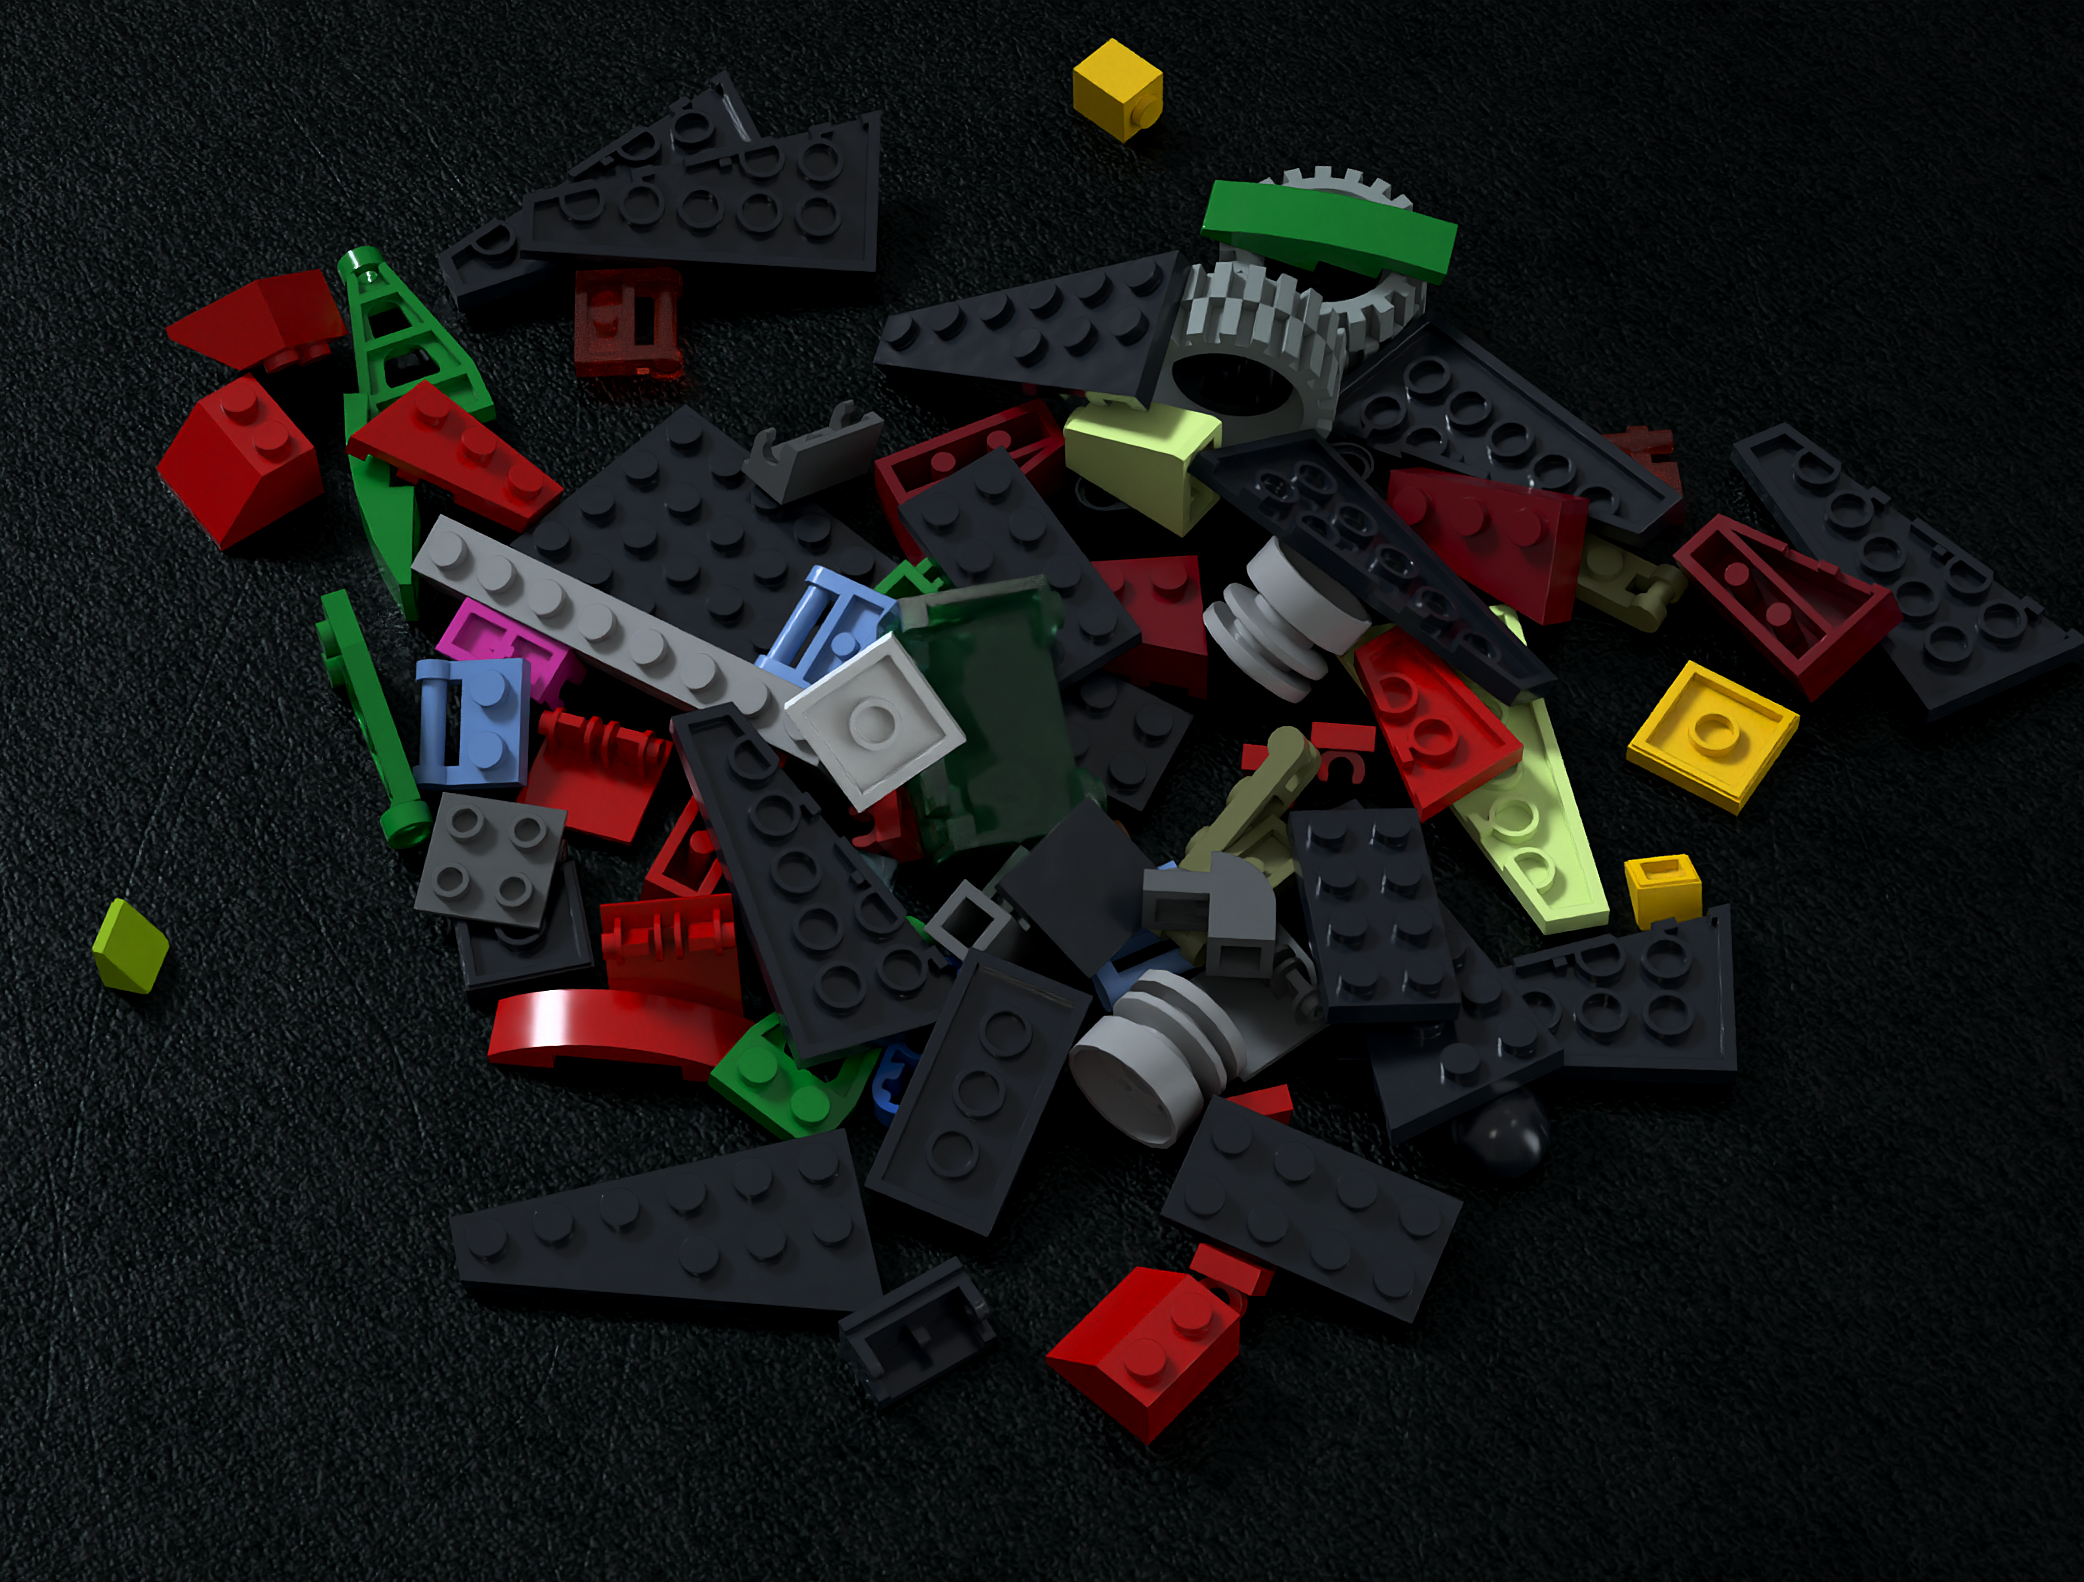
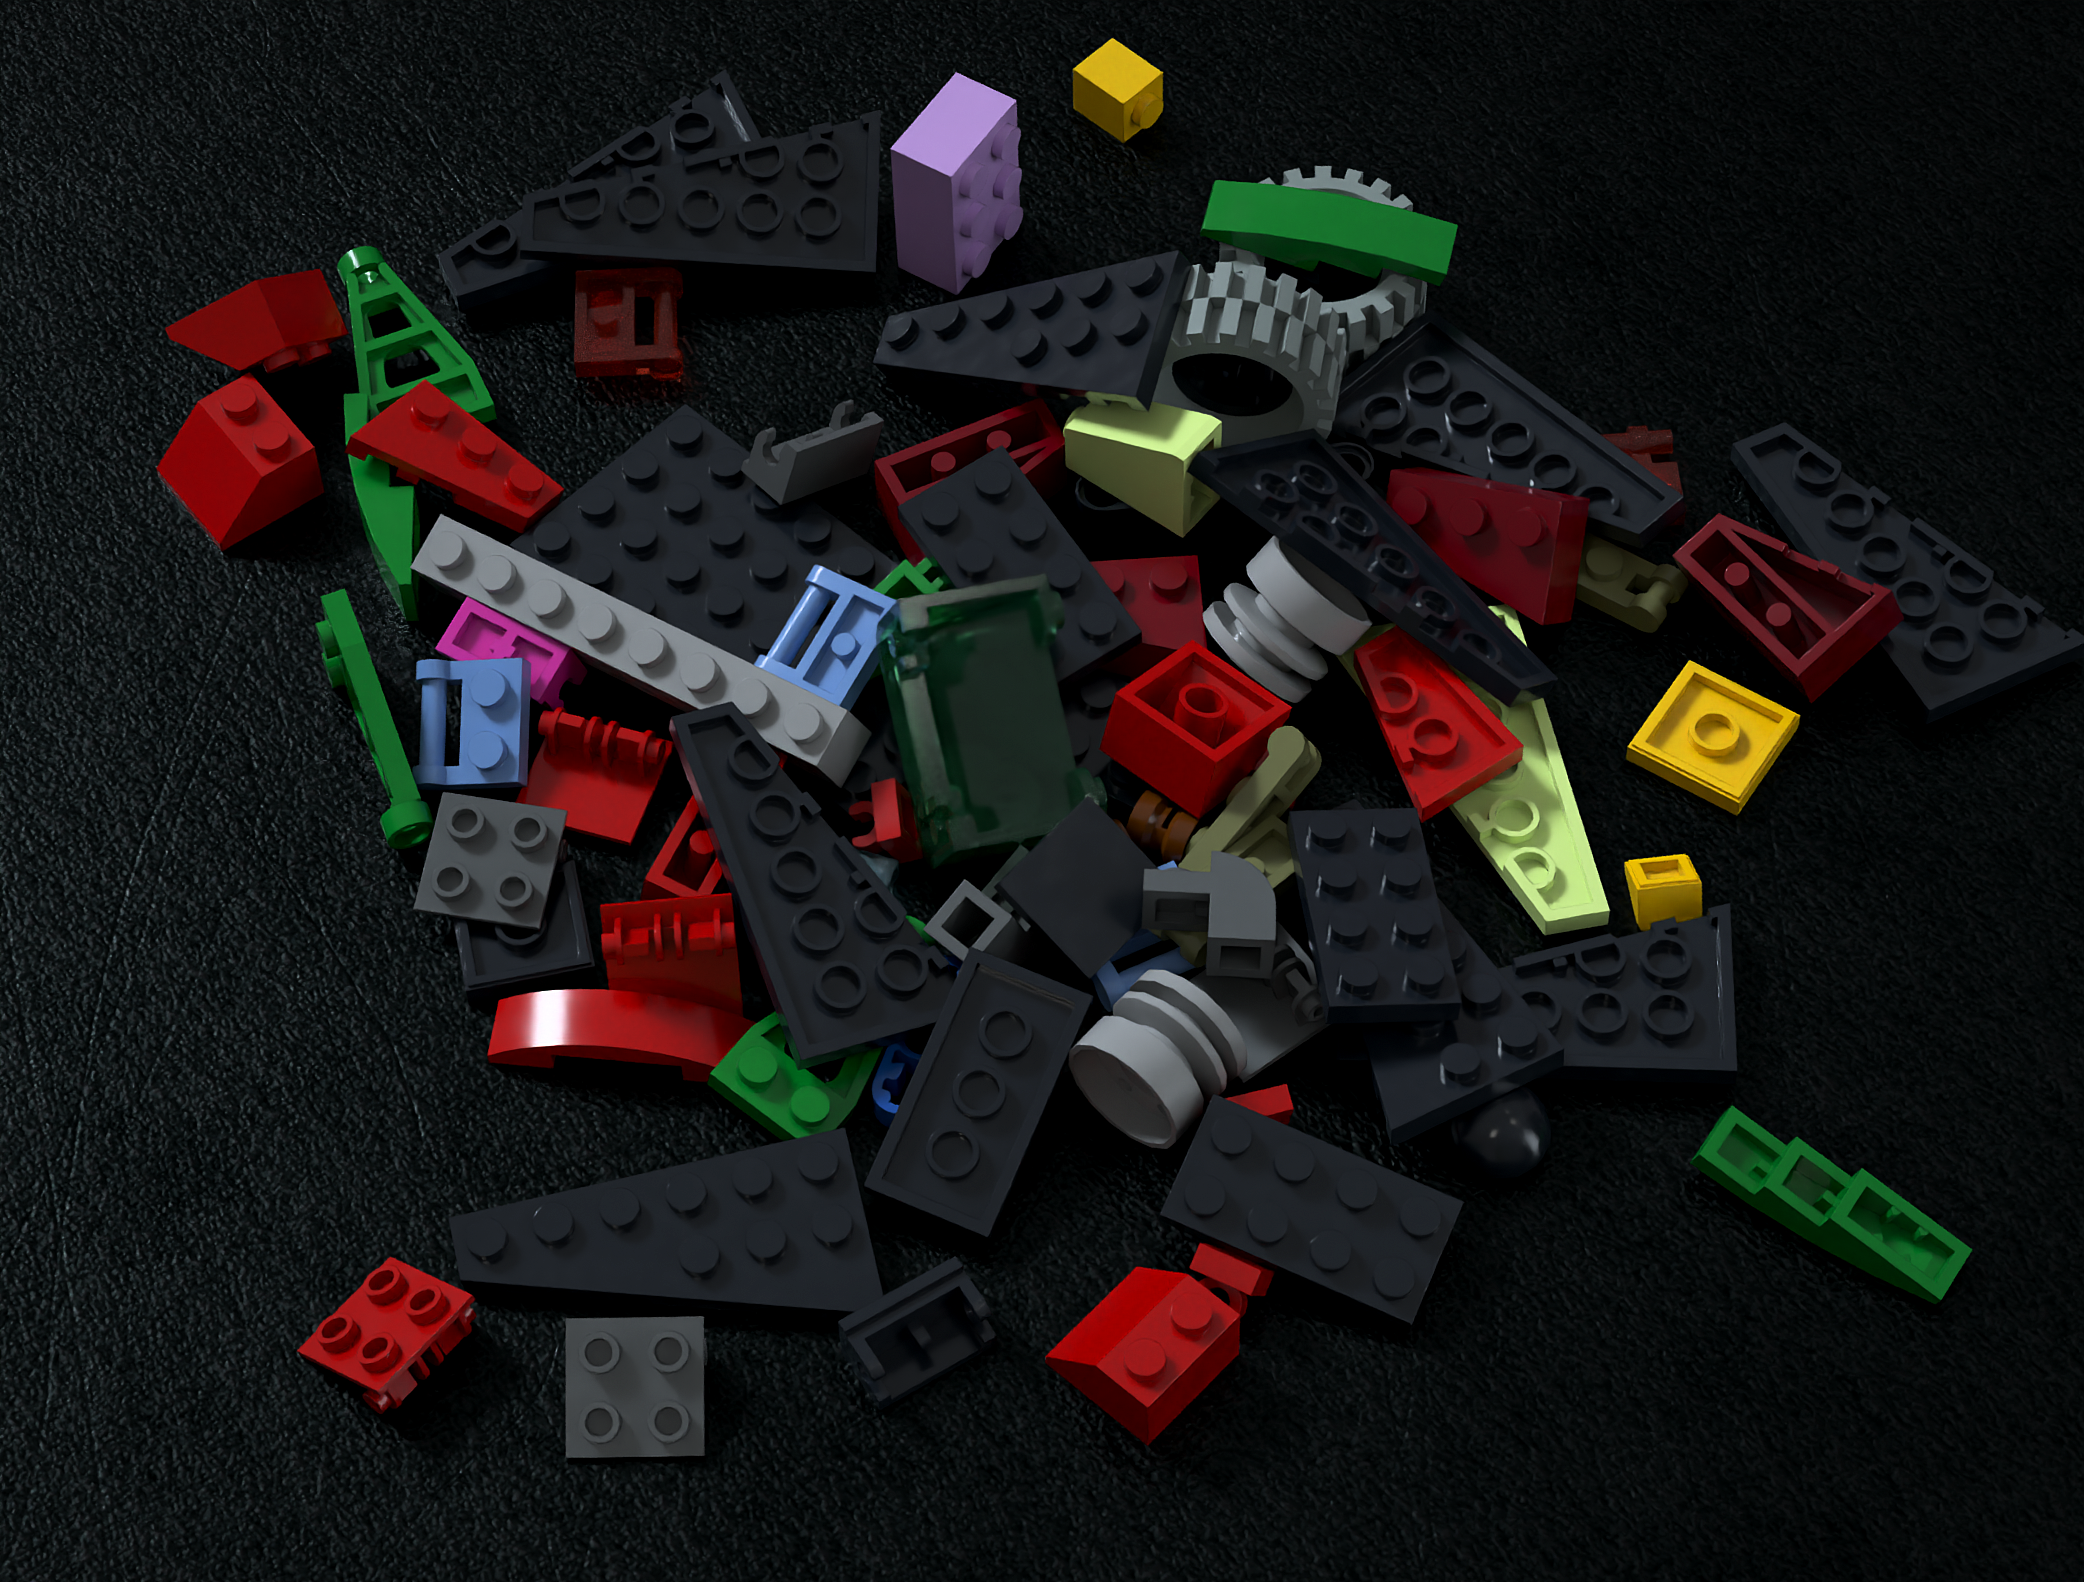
lime slope [92,898,169,994] -> none
white tile [784,631,966,813] -> none
red tile [1311,722,1376,785] -> none
none -> red hinge [297,1256,477,1414]
none -> dark grey hinge [566,1316,708,1458]
none -> lavender brick [890,72,1023,295]
none -> red slope [1099,639,1292,819]
none -> reddish brown wheel [1126,788,1210,868]
none -> green slope [1690,1106,1972,1304]

